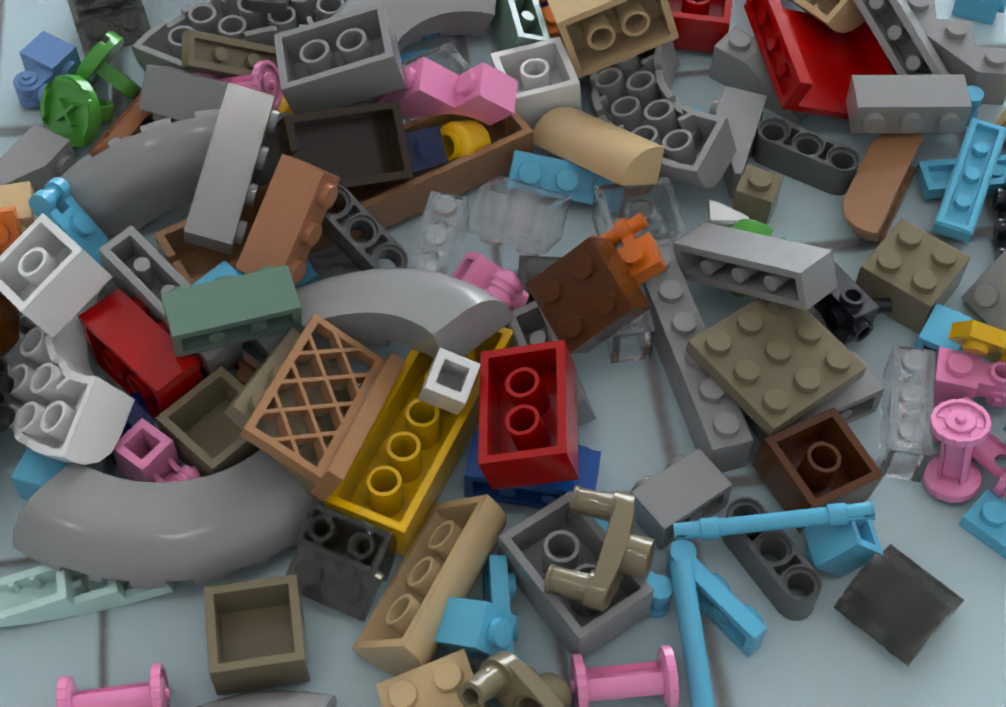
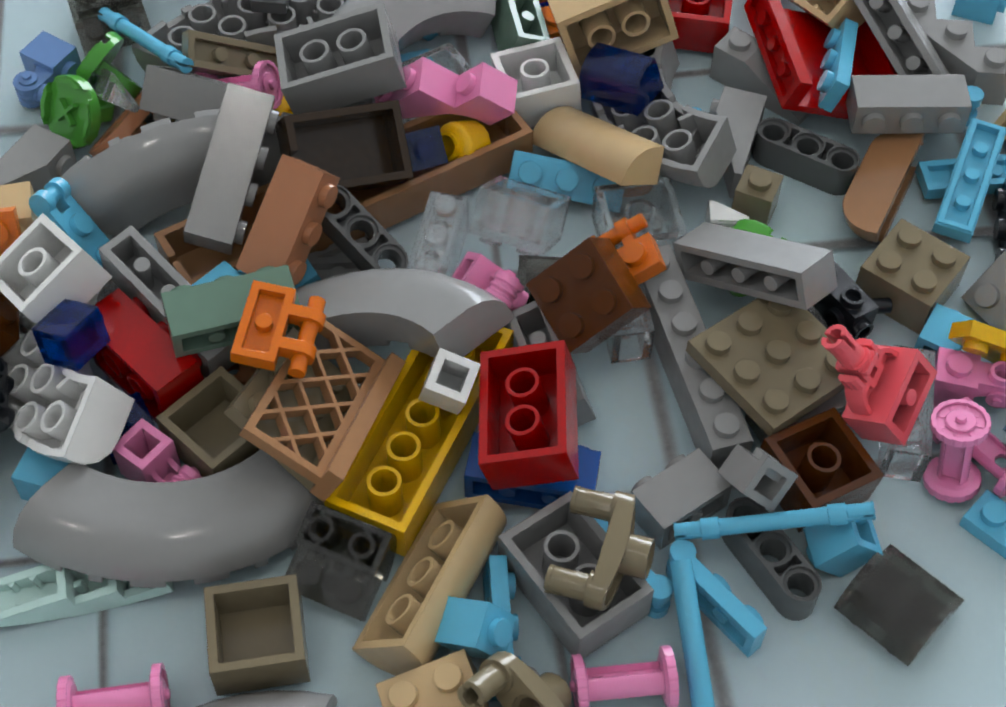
none -> clear blue brick [31,299,111,371]
none -> clear slope [94,68,140,113]
none -> medium azure piece [97,7,194,74]
none -> orange plate [230,280,326,379]
none -> clear blue brick [579,42,664,116]
none -> light grey brick [718,443,798,512]
none -> medium azure plate [817,18,859,113]
none -> coral brick [821,324,937,446]

